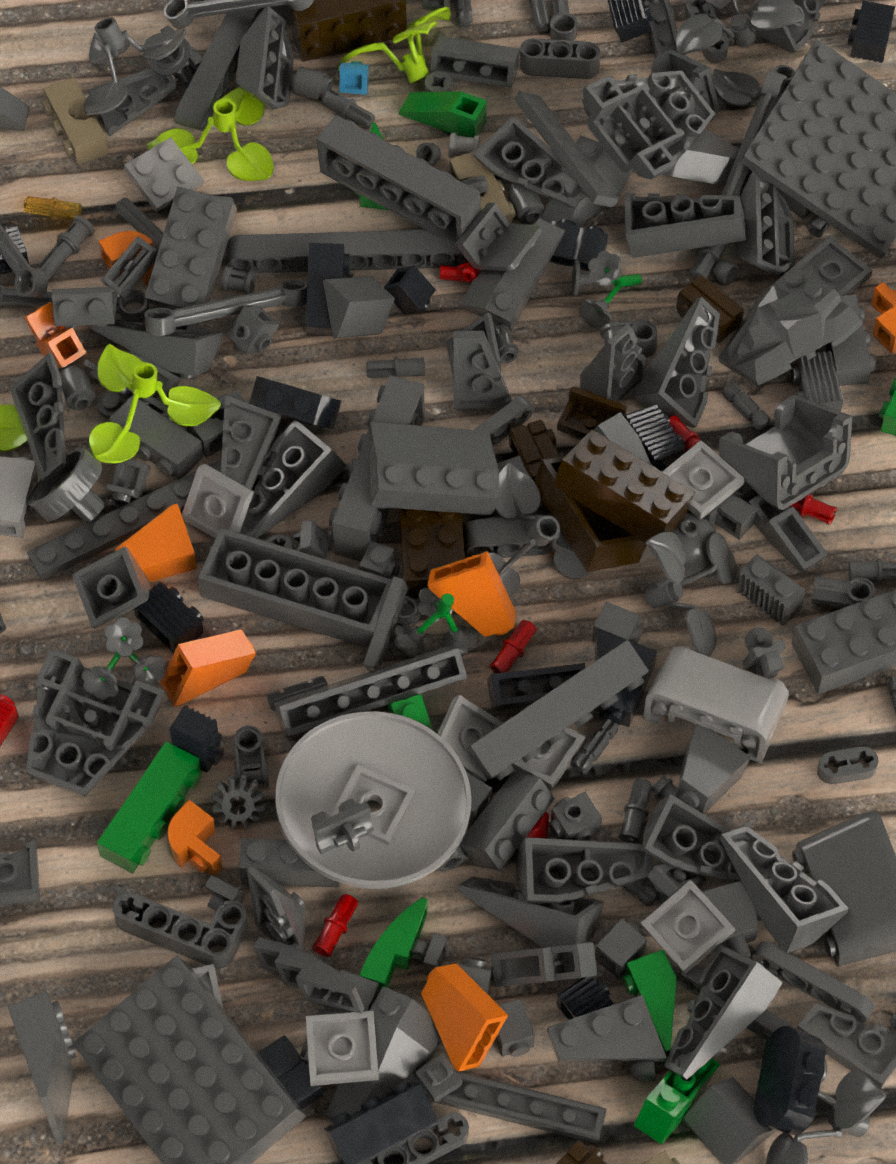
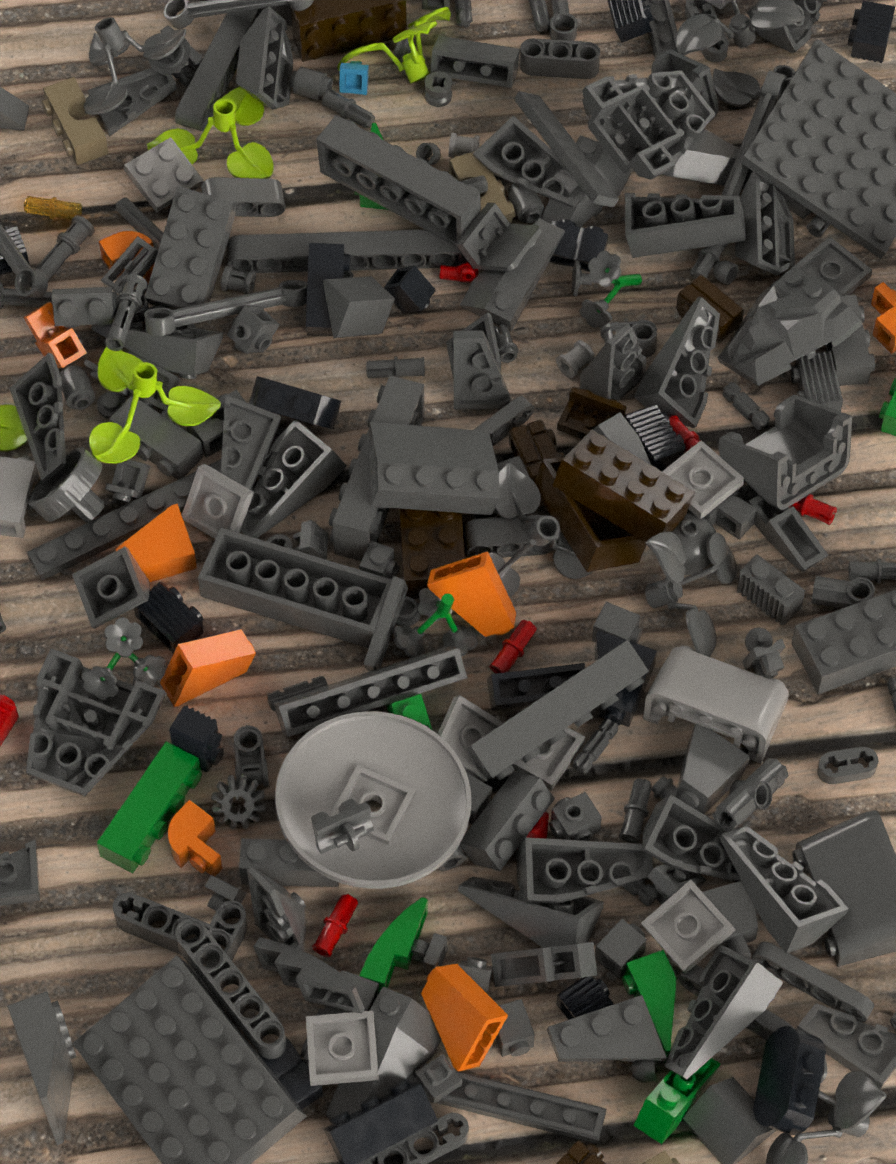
green slope [399,91,487,138] -> none
none -> dark grey pin [105,274,148,351]
none -> dark grey beam [175,919,286,1059]
none -> dark grey beam [201,177,285,217]
none -> dark grey plate [393,38,415,62]
none -> light grey bush [556,340,595,378]
none -> dark grey piece [712,759,789,832]

